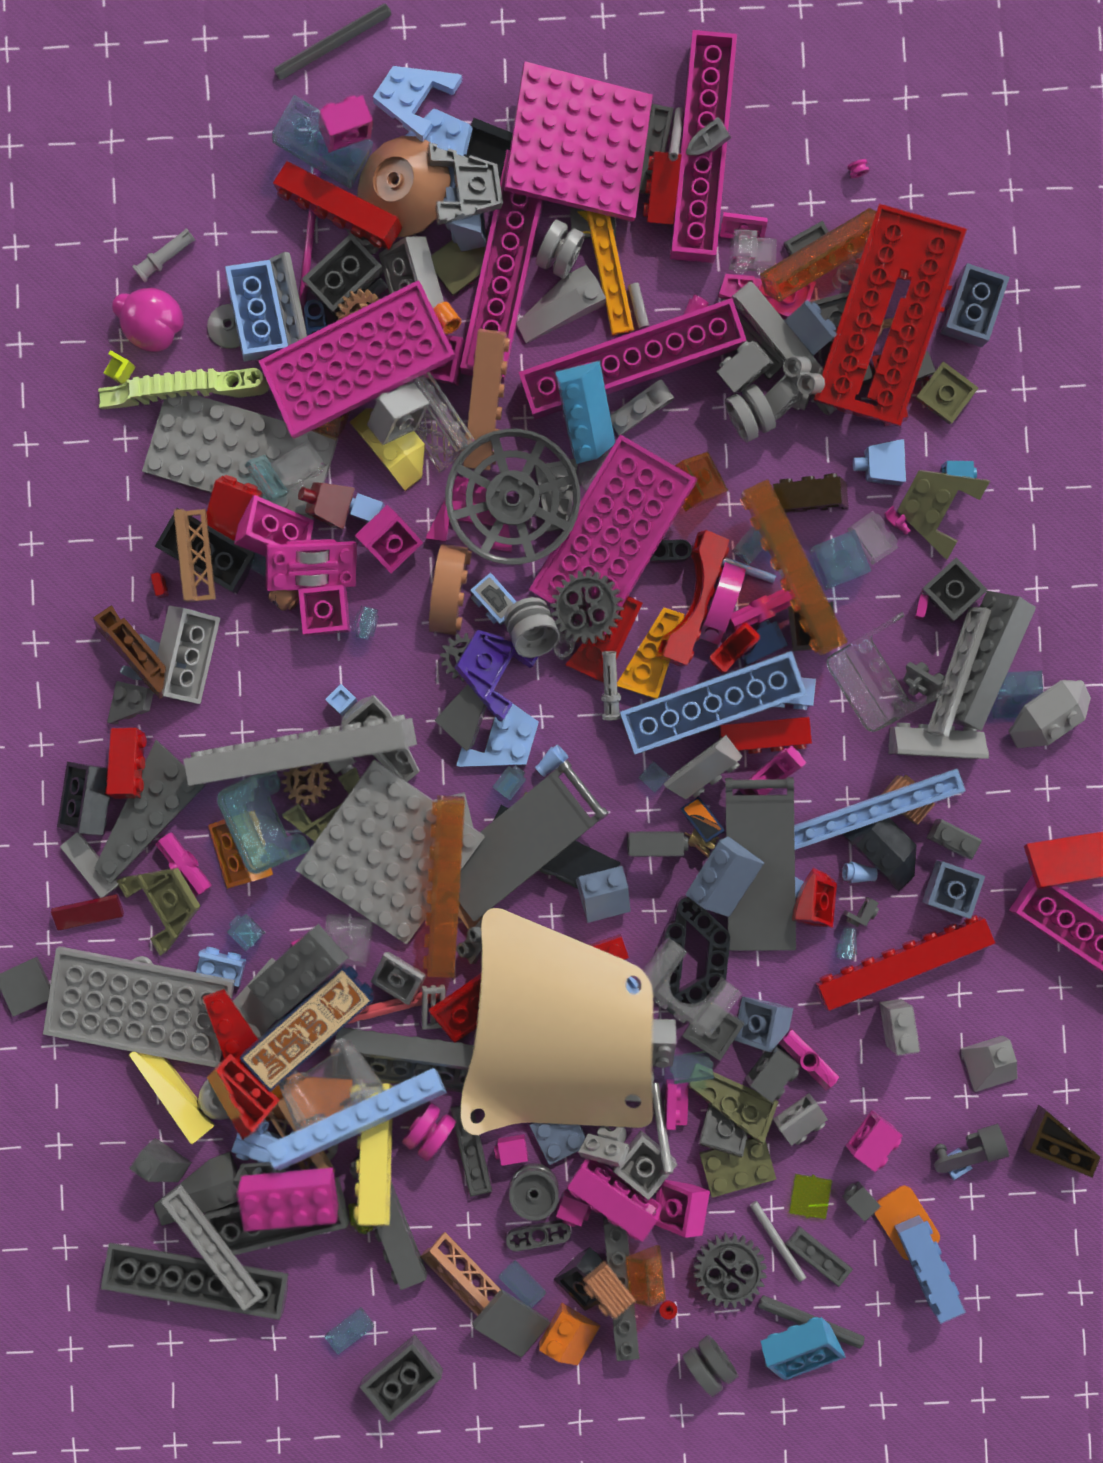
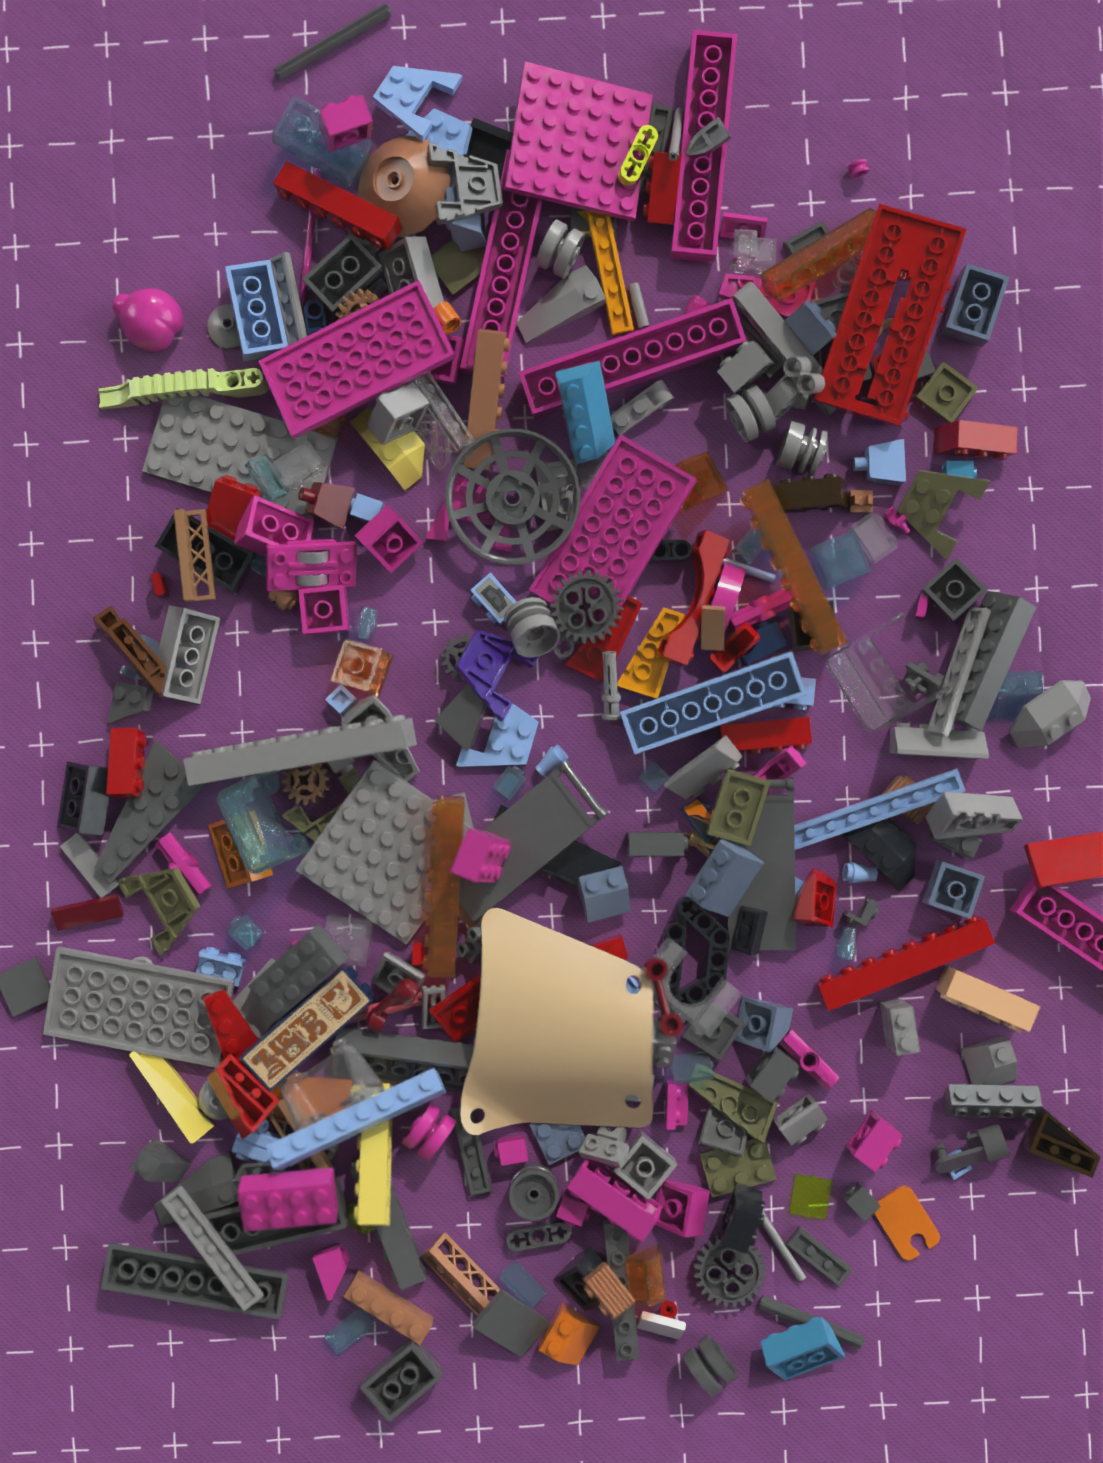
neon yellow panel [103,350,135,384] -> none
light grey pin [132,228,195,283] -> none
nougat brick [429,544,472,635] -> none
light grey piece [652,1083,673,1174] -> none
medium blue wedge [895,1215,966,1324] -> none
none -> dark pink slope [313,1243,350,1301]
none -> clear orange slope [330,638,394,697]
none -> nougat brick [343,1269,434,1345]
none -> dark red piece [366,978,419,1035]
none -> red tile [412,943,424,967]
none -> dark pink brick [451,828,511,883]
none -> neon yellow beam [618,125,658,186]
none -> white tile [636,1311,686,1340]
none -> dark red piece [643,957,683,1037]
none -> medium nougat tile [701,605,725,651]
none -> olive plate [706,768,771,846]
none -> black brick [721,1183,765,1254]
none -> black slope [731,905,768,956]
none -> light grey wheel [776,421,828,476]
none -> nougat tile [849,490,873,514]
none -> light grey wedge [926,792,1023,839]
none -> wedge [934,420,1017,460]
none -> light nougat brick [935,965,1040,1033]
none -> brick [943,1084,1042,1119]

